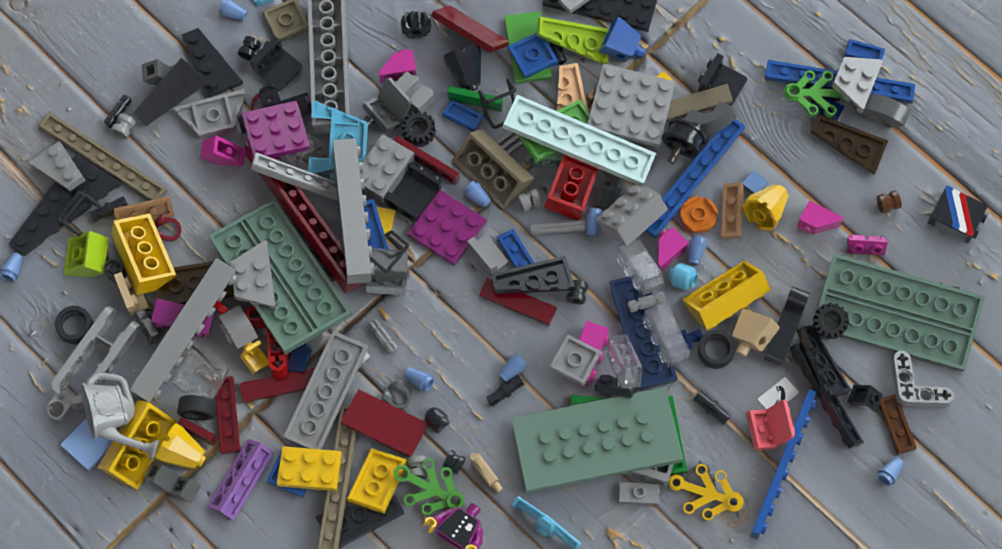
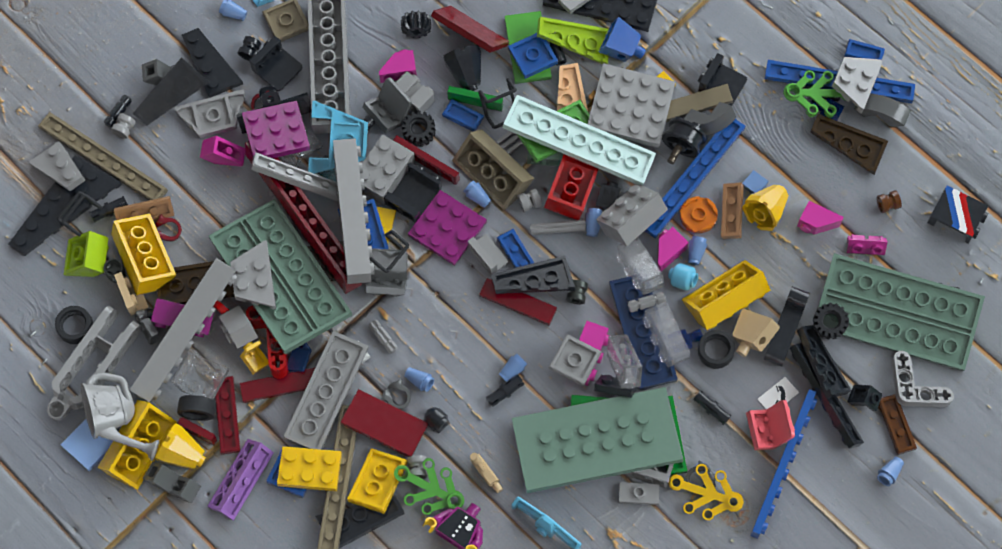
medium blue cone [0,253,23,282] -> none
black wheel [443,450,466,475] -> none

